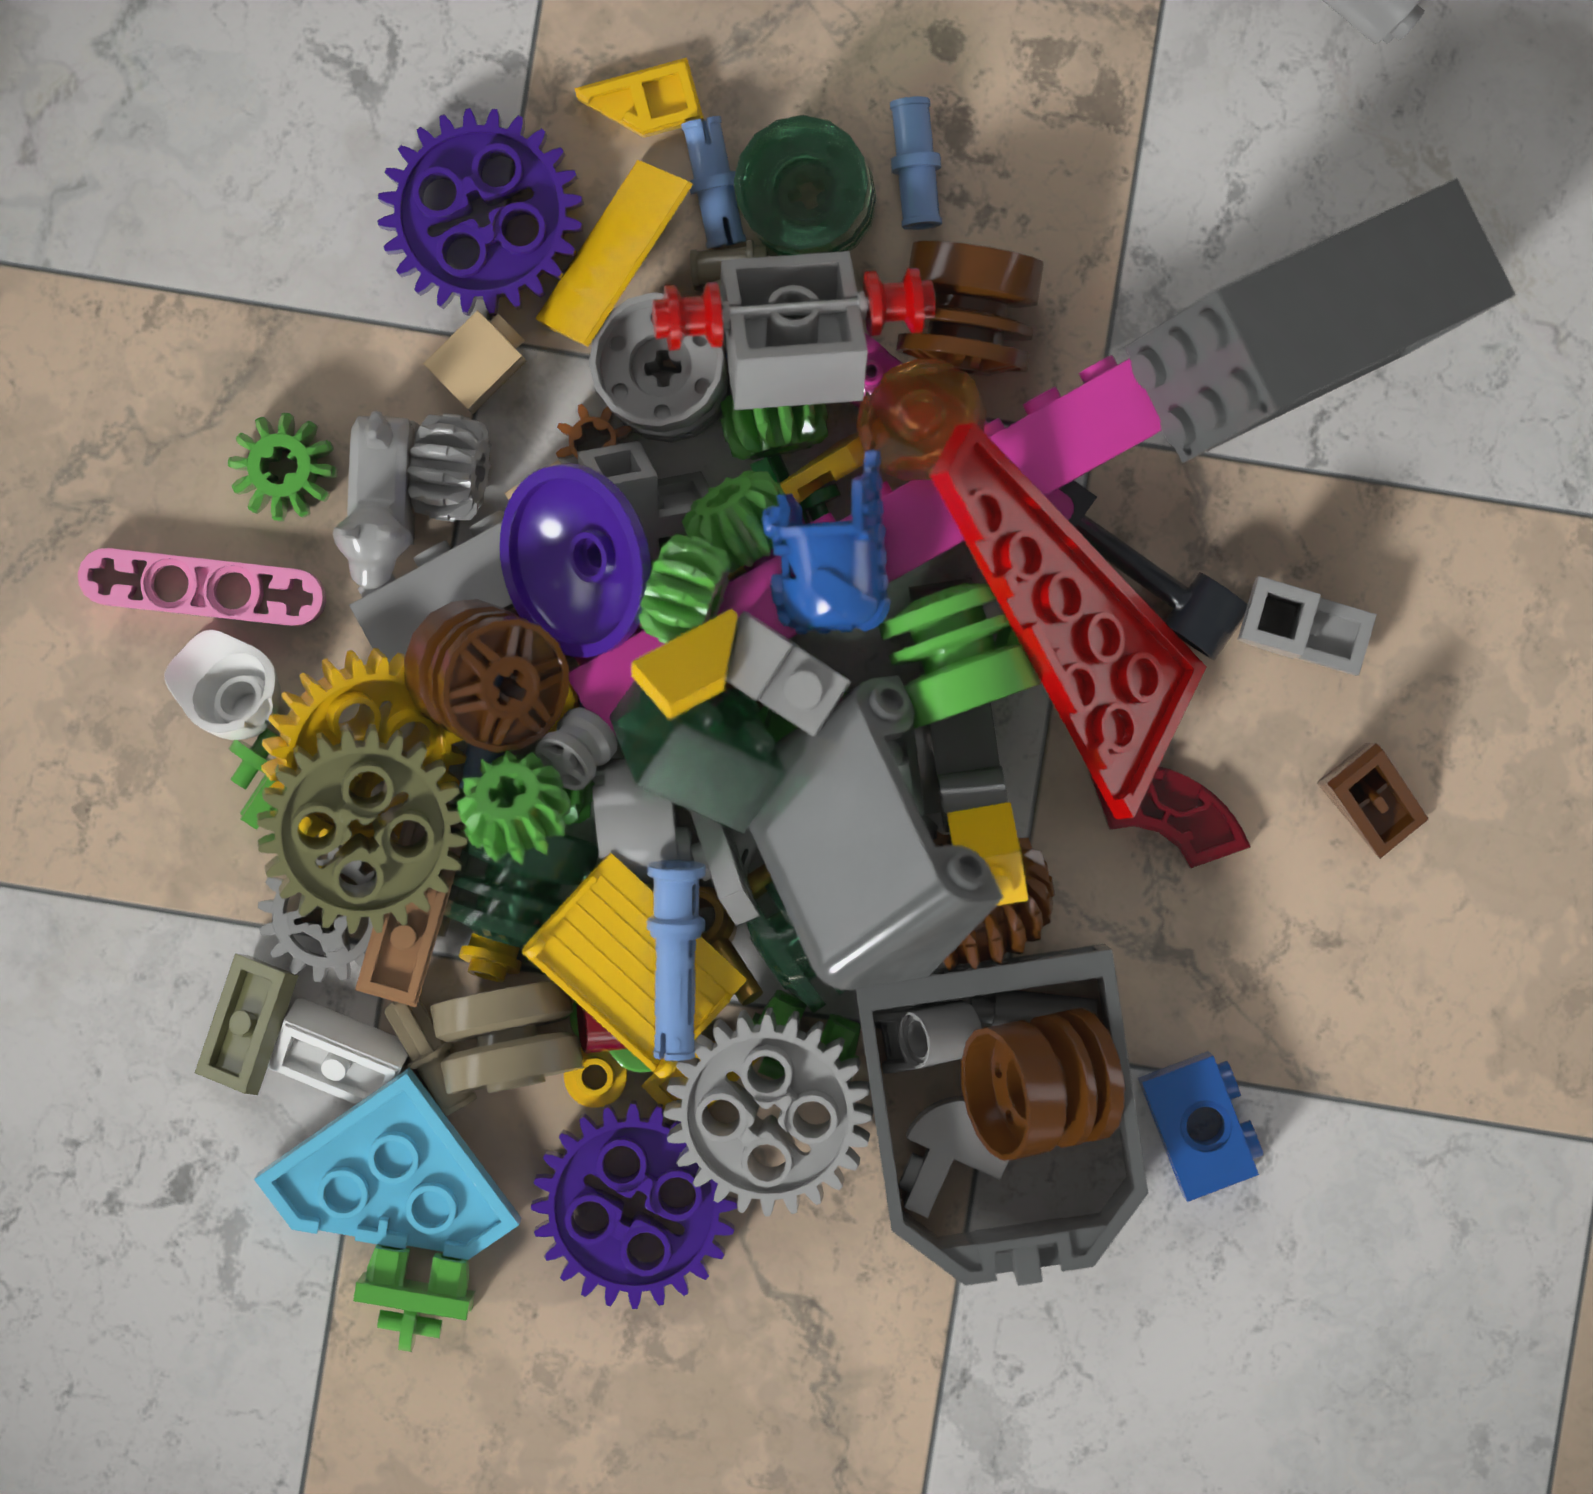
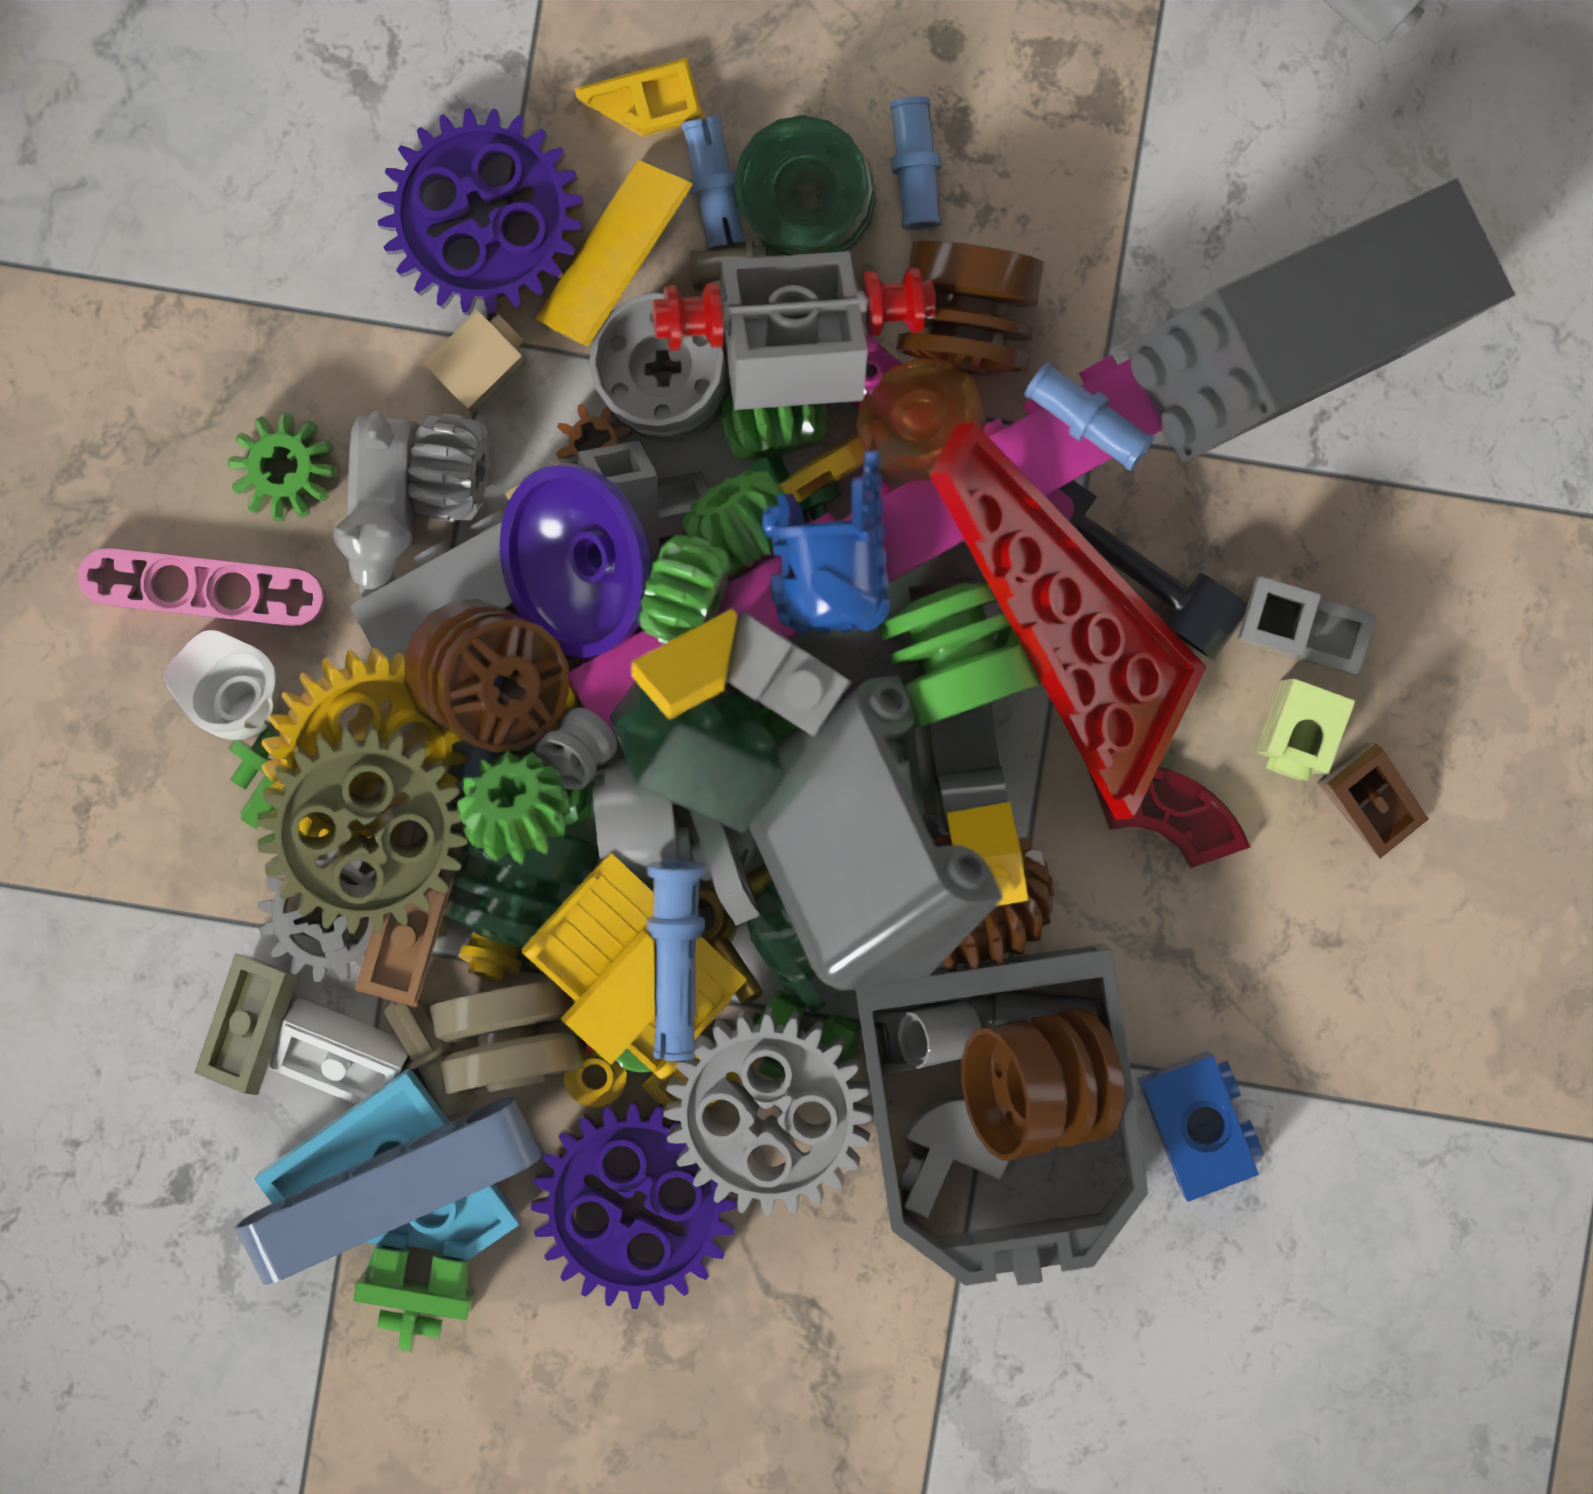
none -> sand blue beam [235,1097,543,1285]
none -> yellow tile [561,930,655,1065]
none -> medium blue pin [1024,362,1155,471]
none -> yellowish green brick [1255,679,1355,782]

